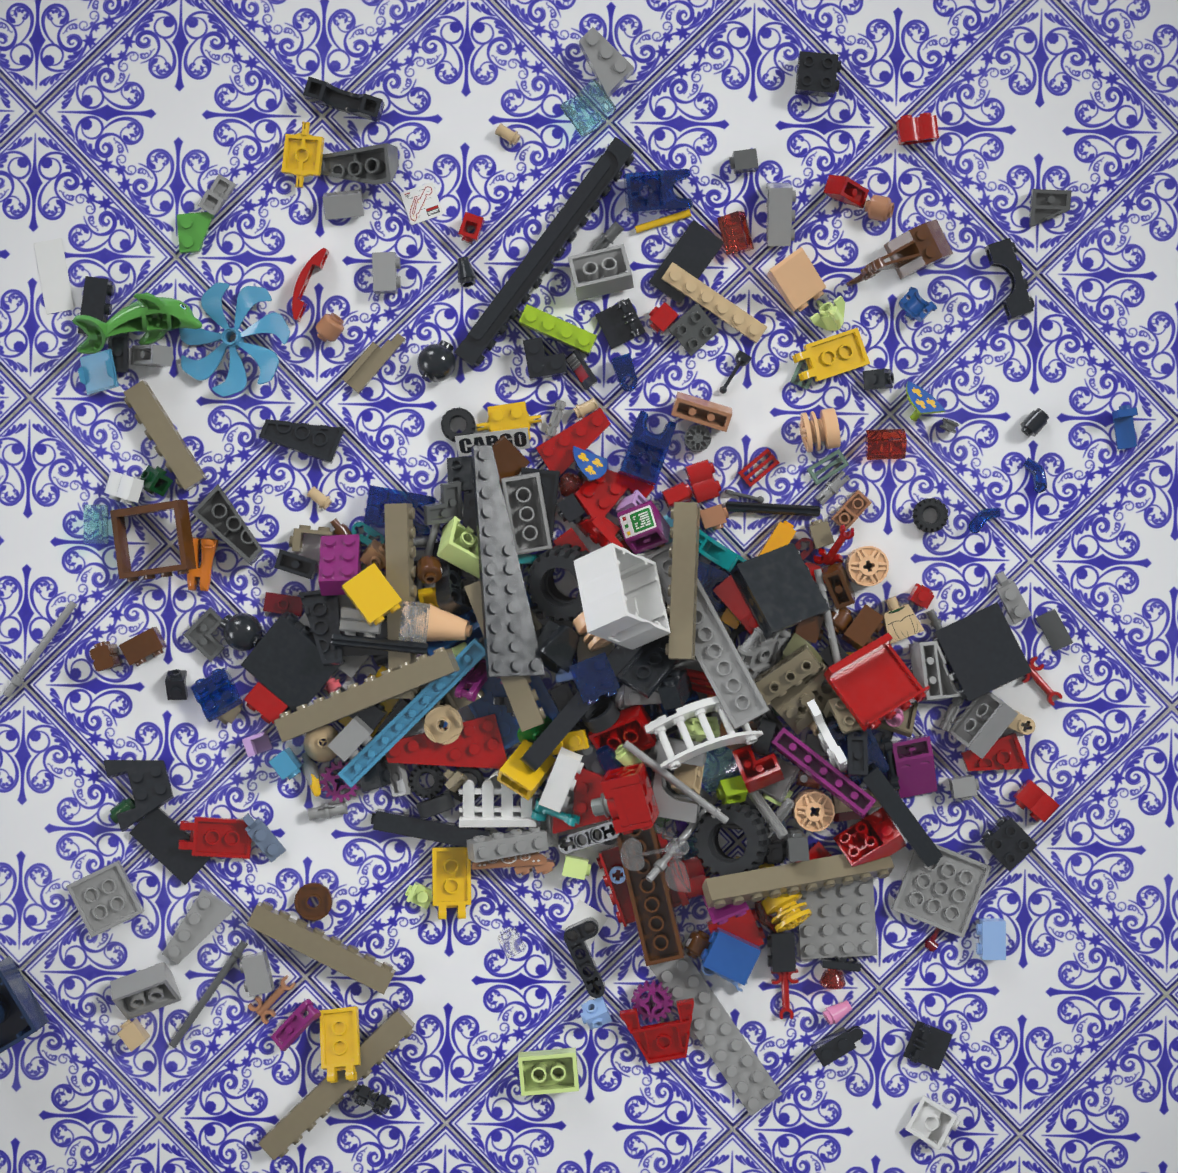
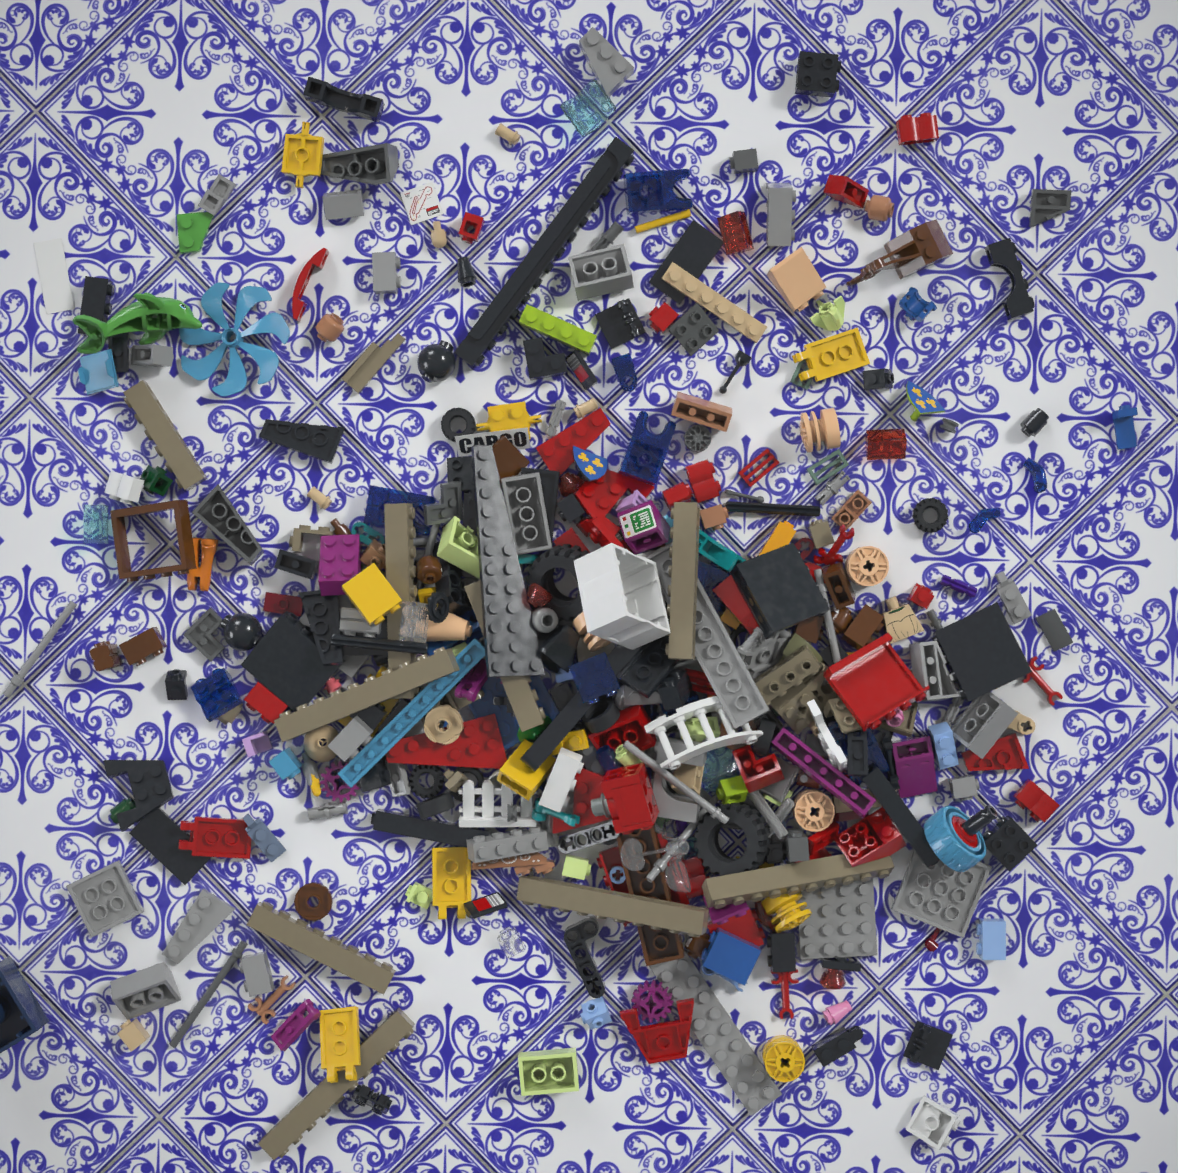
none -> black gear [425,592,449,623]
none -> tan cylinder [431,221,447,248]
none -> slope [464,892,508,919]
none -> dark grey bush [507,804,517,822]
none -> dark tan brick [516,874,709,937]
none -> clear red cone [527,583,552,607]
none -> light grey head [531,607,558,633]
none -> yellow wheel [762,1035,805,1083]
none -> red tile [808,821,839,856]
none -> dark azure wheel [924,805,998,872]
none -> light blue brick [928,722,959,770]
none -> dark purple axle [940,575,977,597]

